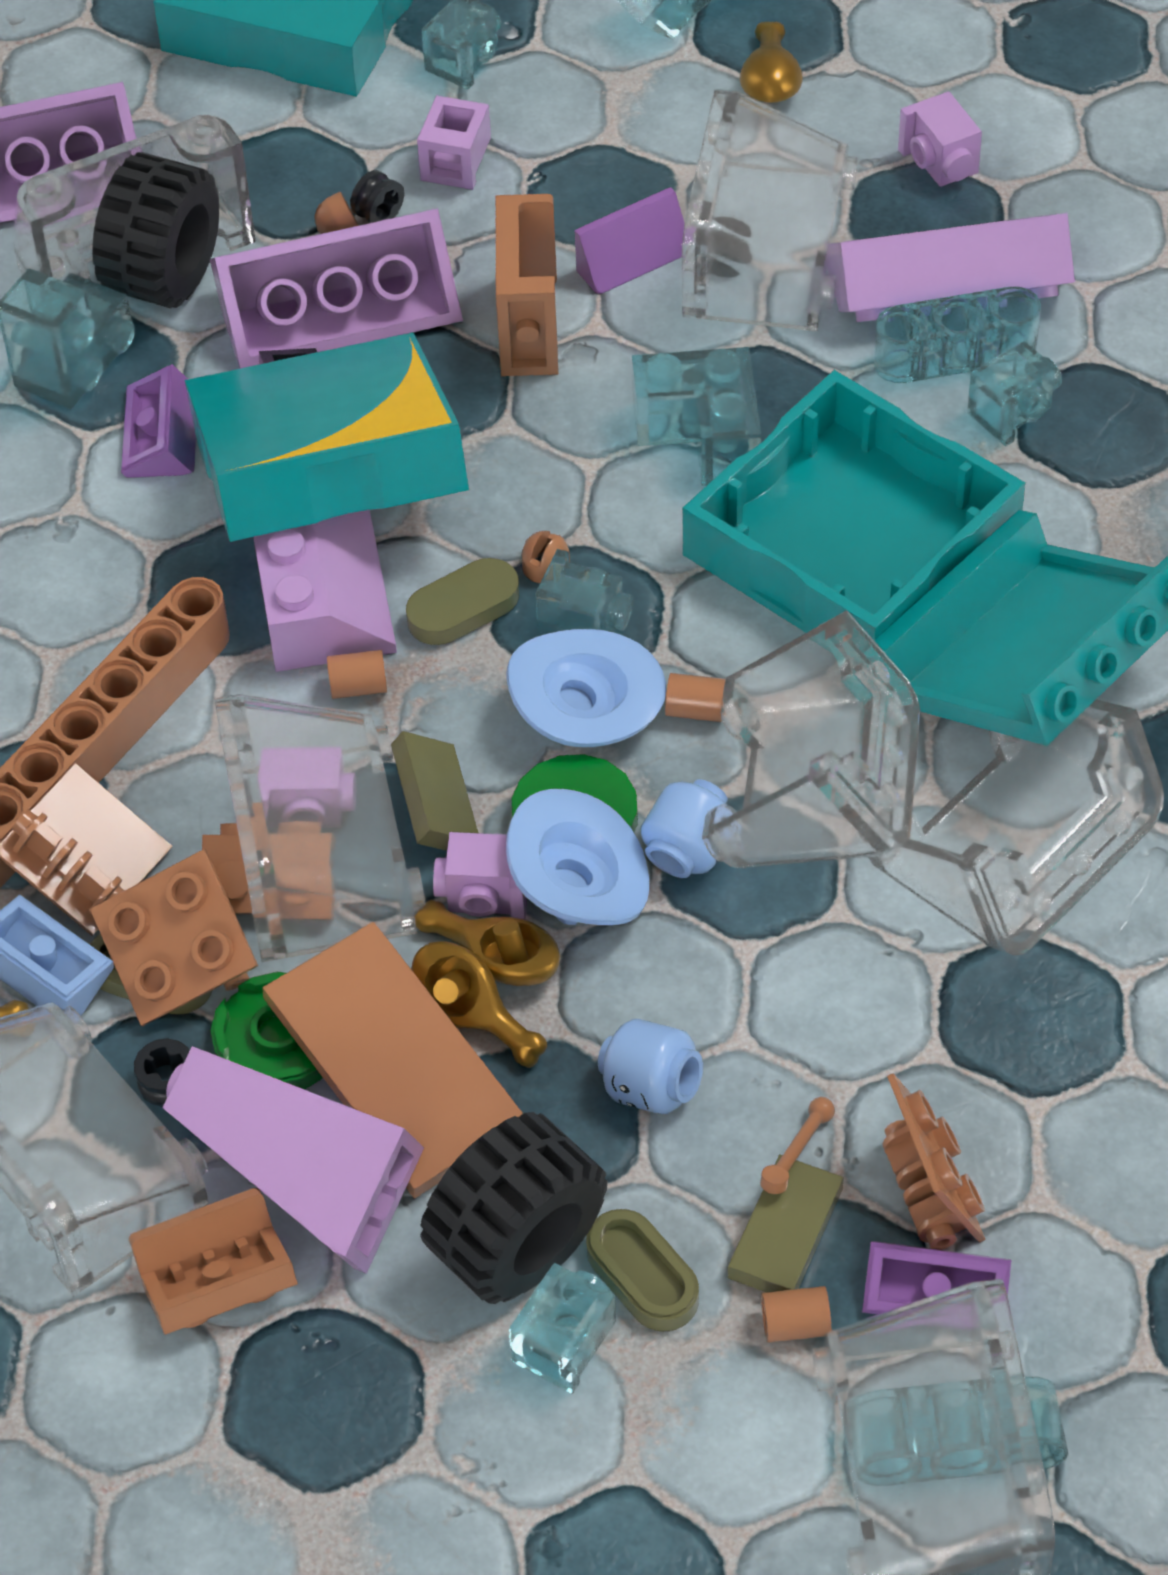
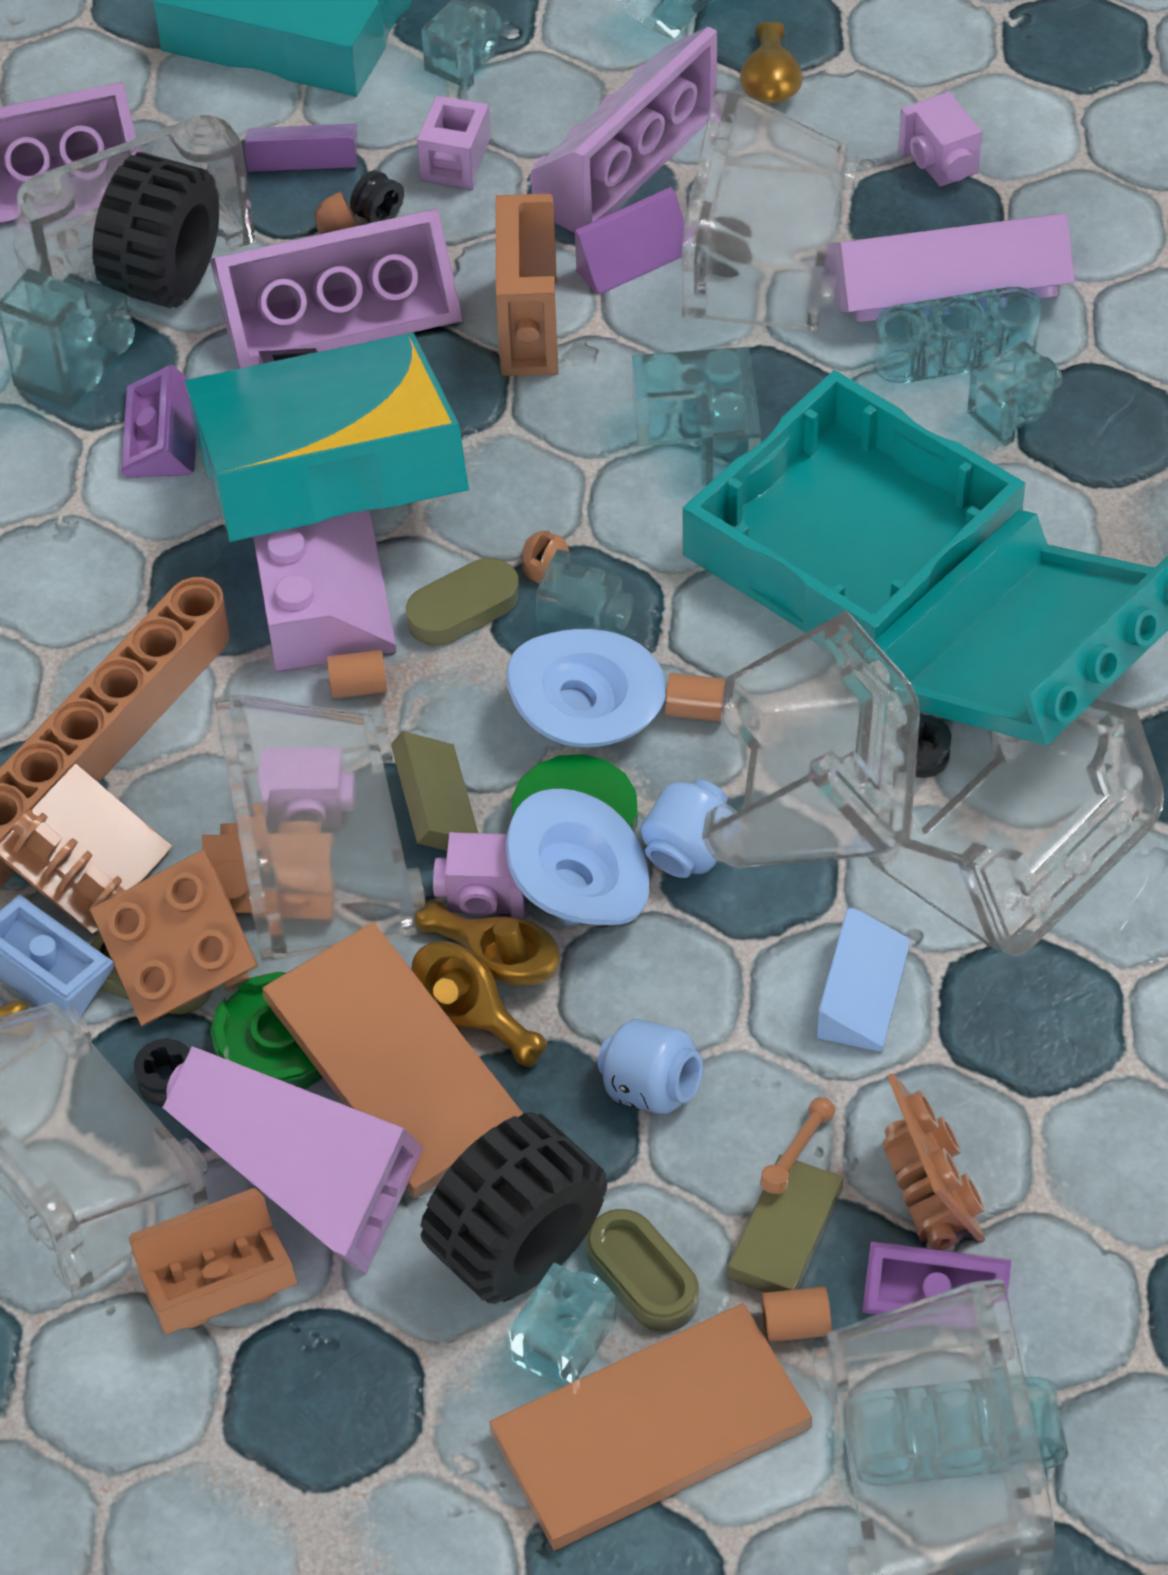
none -> medium lavender slope [244,123,357,172]
none -> nougat tile [489,1303,812,1551]
none -> lavender slope [530,27,717,233]
none -> light blue slope [817,907,911,1052]
none -> black bush [893,714,952,778]

